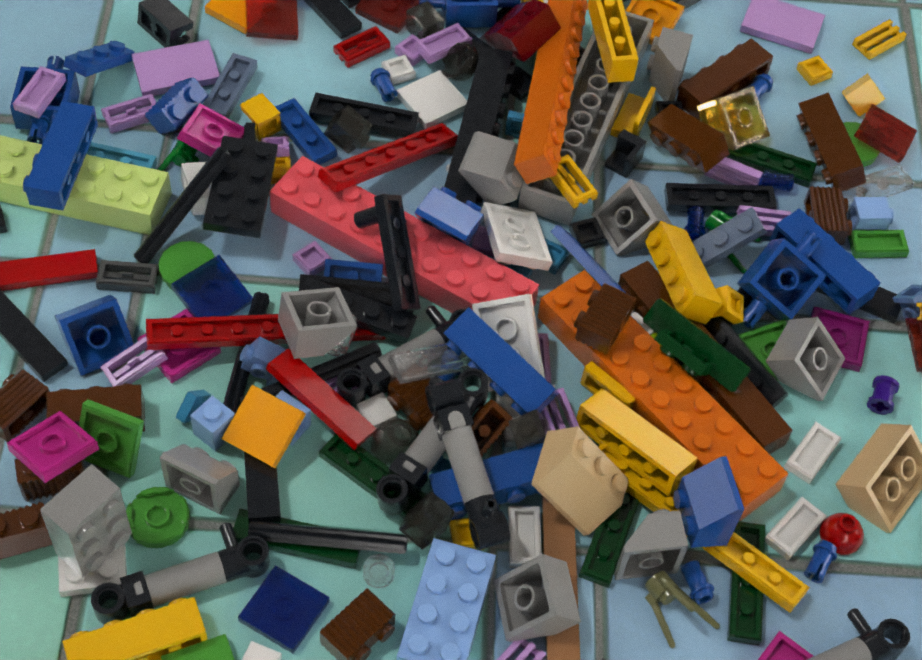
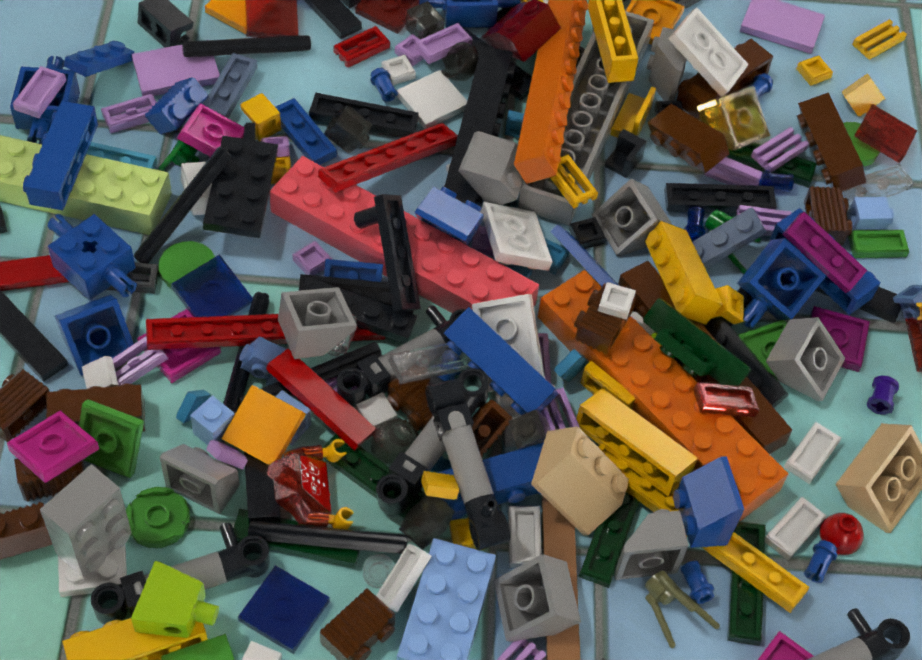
none -> blue brick [48,214,137,301]
none -> white tile [82,356,118,389]
none -> lime torso [131,561,219,638]
none -> black axle [182,35,311,57]
none -> lavender tile [206,440,248,470]
none -> torso [267,439,353,529]
none -> white tile [376,543,432,613]
none -> yellow tile [421,471,459,500]
none -> dark azure tile [554,349,589,383]
none -> white tile [598,282,636,320]
none -> white plate [668,7,749,97]
none -> clear red tile [693,382,760,417]
none -> lavender tile [751,127,809,173]
none -> magenta plate [782,212,867,293]

